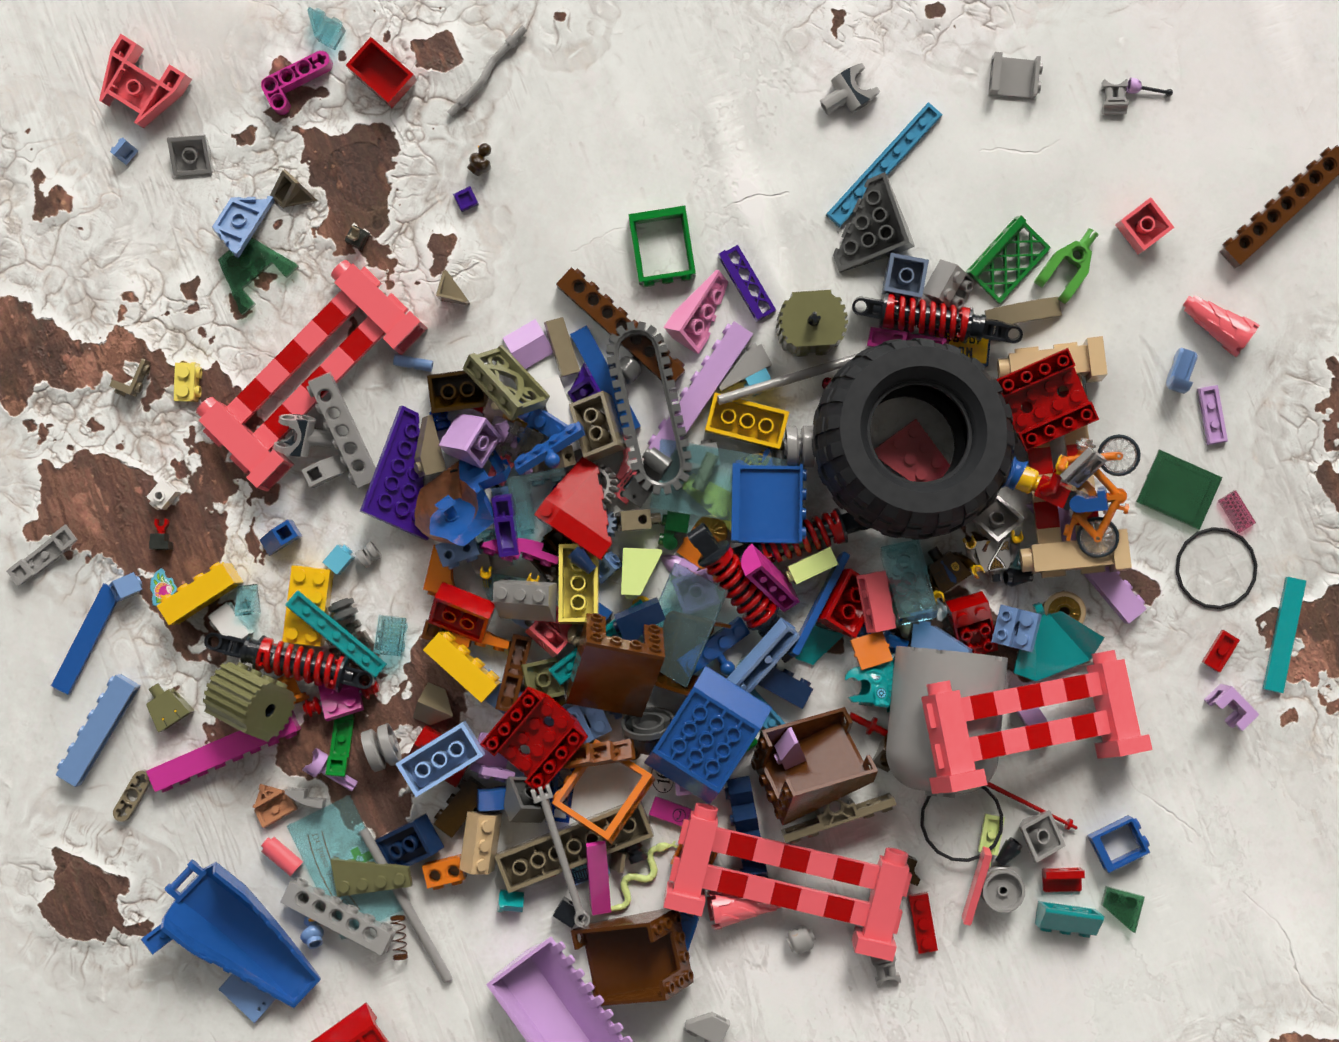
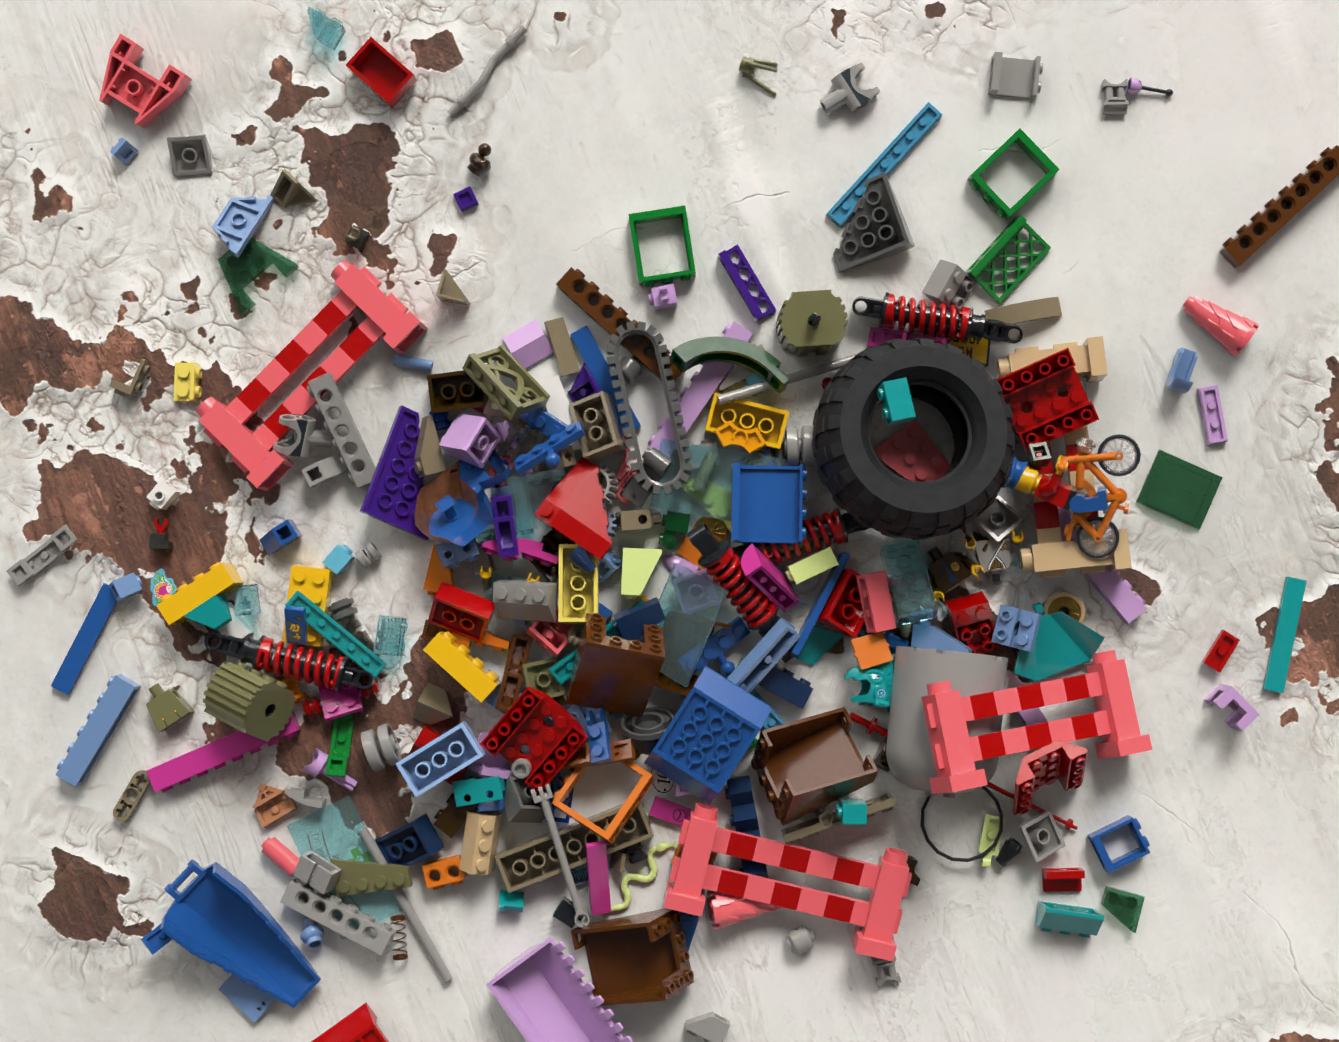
dark pink beam [261,51,333,115] -> none
bright pink wedge [663,270,728,354] -> none
lavender slope [774,727,806,770] -> none
sand blue brick [881,253,929,301] -> none
red plate [908,892,938,954] -> none
coral tile [962,847,992,926] -> none
light grey wheel [980,866,1025,913] -> none
black cone [1003,568,1034,587] -> none
bright green piece [1034,228,1099,304] -> none
light grey plate [1060,447,1107,488] -> none
coral slope [1115,197,1175,255] -> none
black piece [1175,527,1258,609] -> none
clear pink tile [1218,490,1256,533] -> none
none -> teal slope [184,593,232,631]
none -> tile [284,606,308,645]
none -> light grey piece [293,850,342,894]
none -> teal piece [452,776,506,807]
none -> light grey tile [511,758,532,779]
none -> blue hinge [586,708,612,765]
none -> lavender brick [648,284,677,310]
none -> arch [670,336,789,394]
none -> light orange tile [714,420,767,454]
none -> olive plant [739,56,778,96]
none -> teal brick [836,799,867,824]
none -> teal brick [877,378,916,425]
none -> green window [967,128,1060,221]
none -> red slope [1012,740,1088,816]
none -> pearl dark grey piece [1028,442,1051,472]

